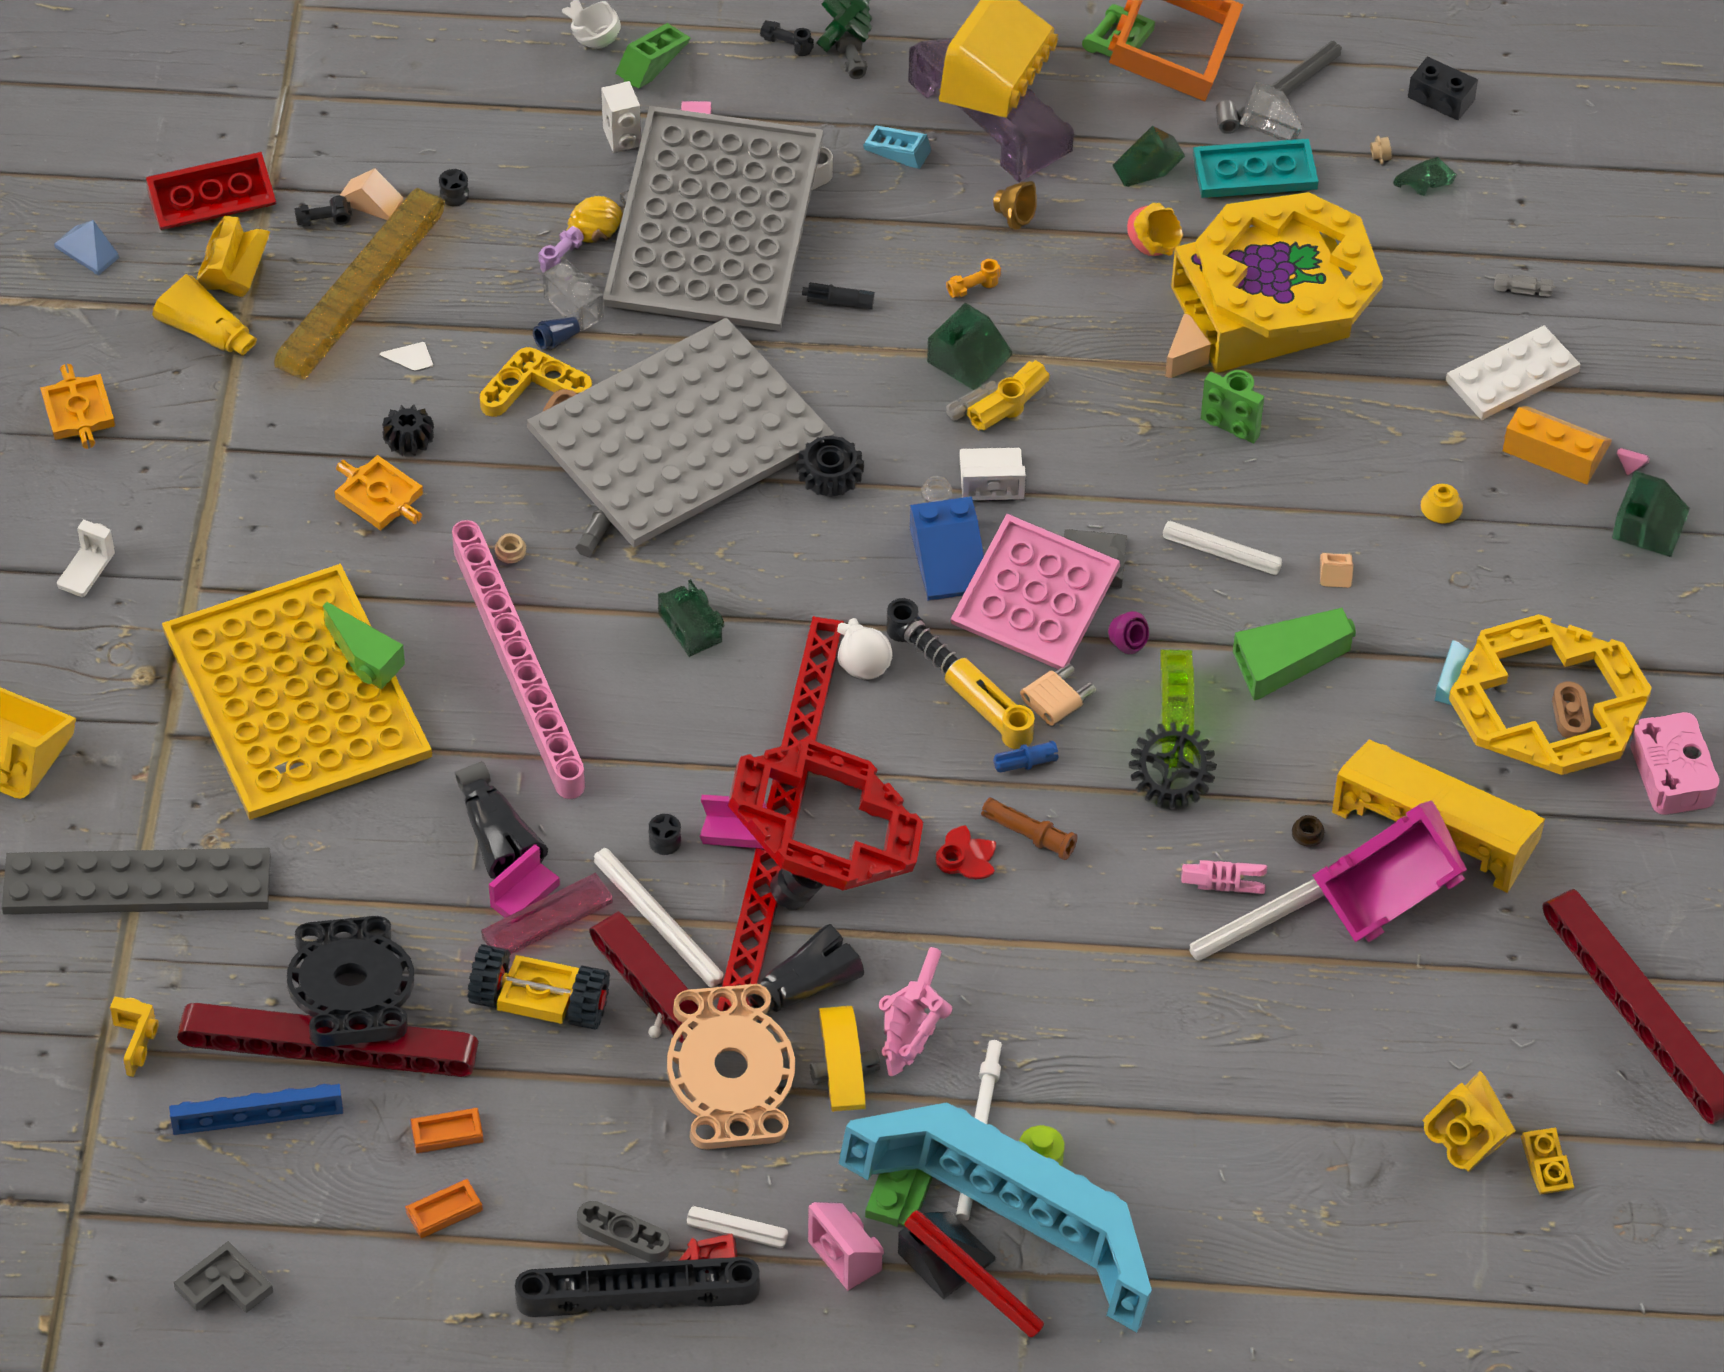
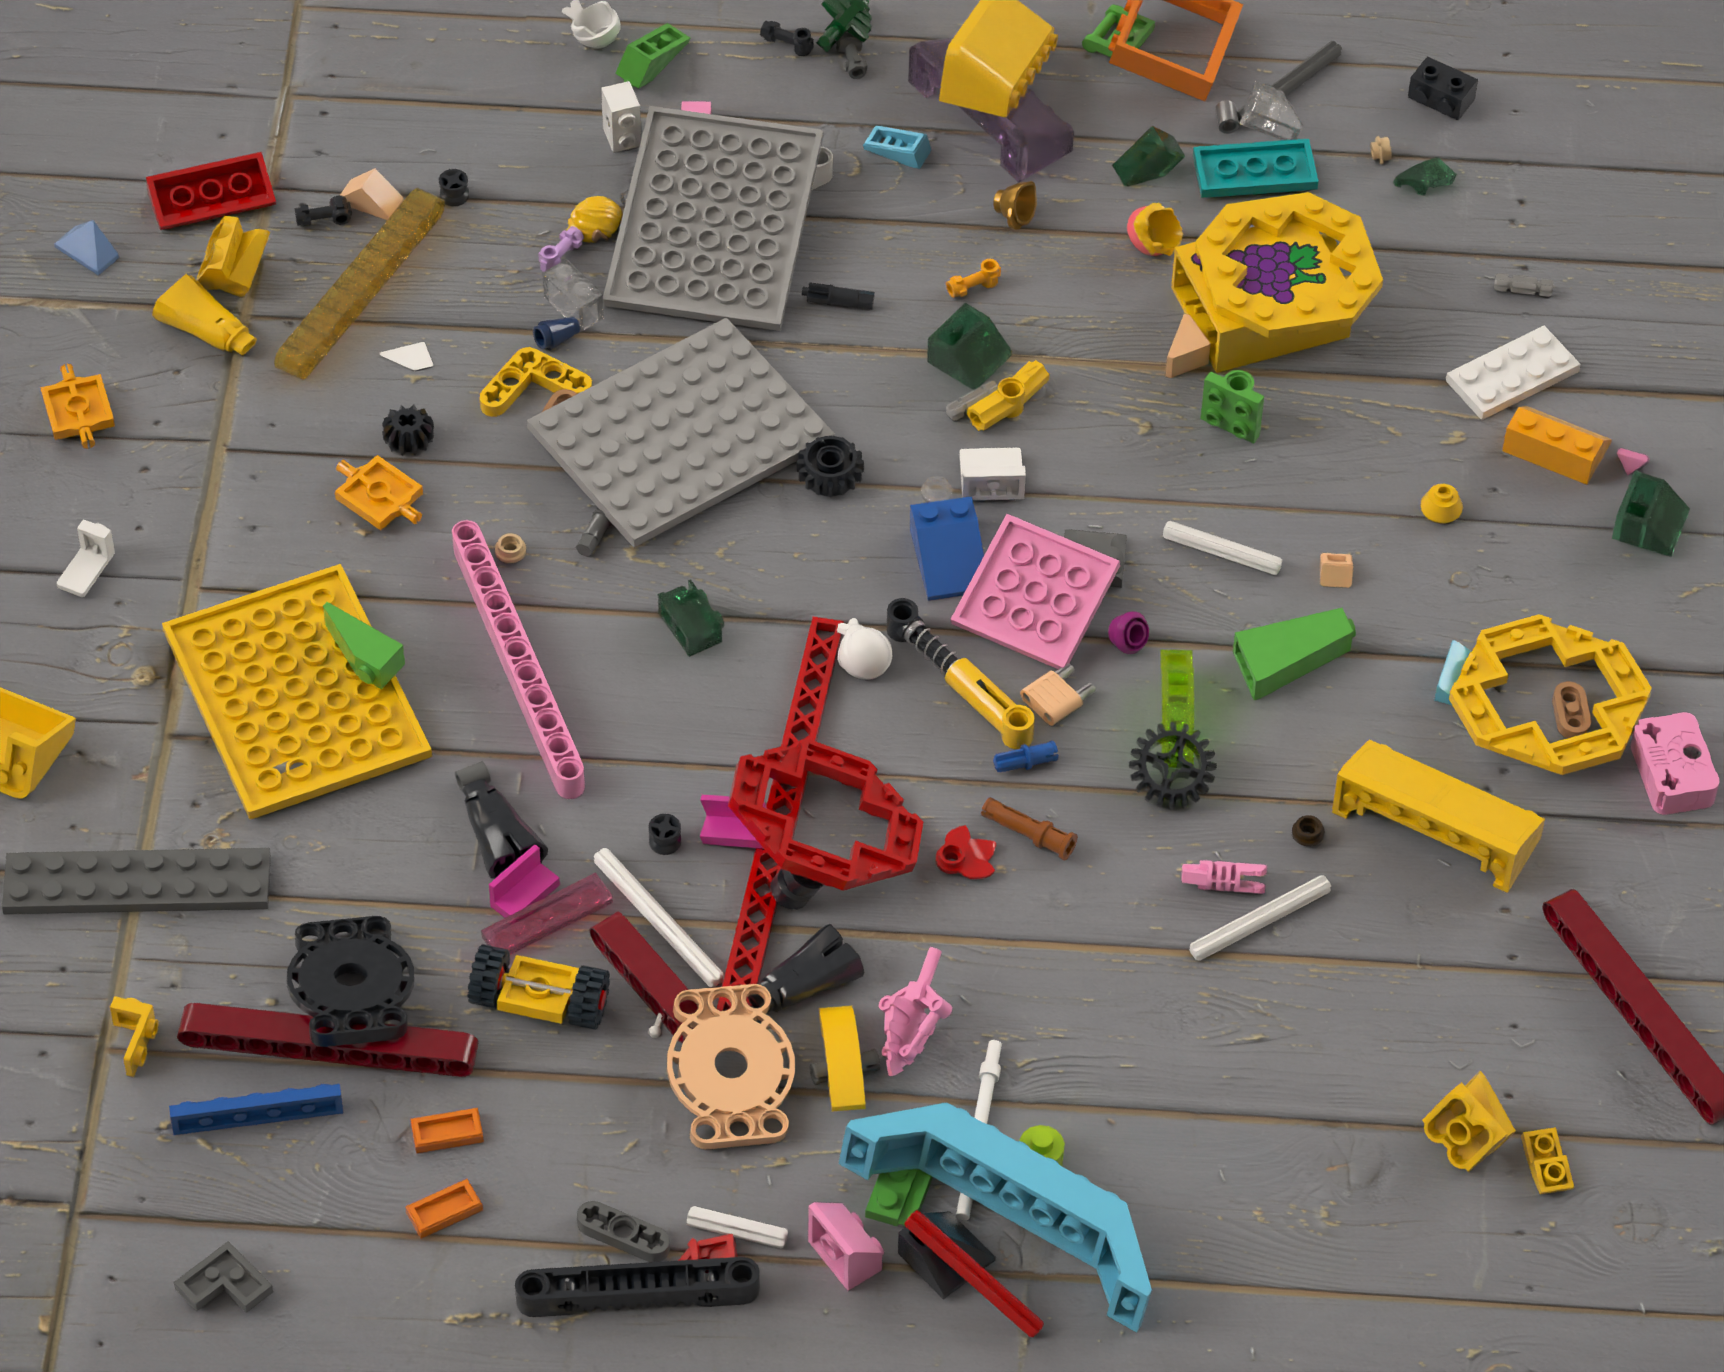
dark pink windscreen [1312,800,1467,943] -> none

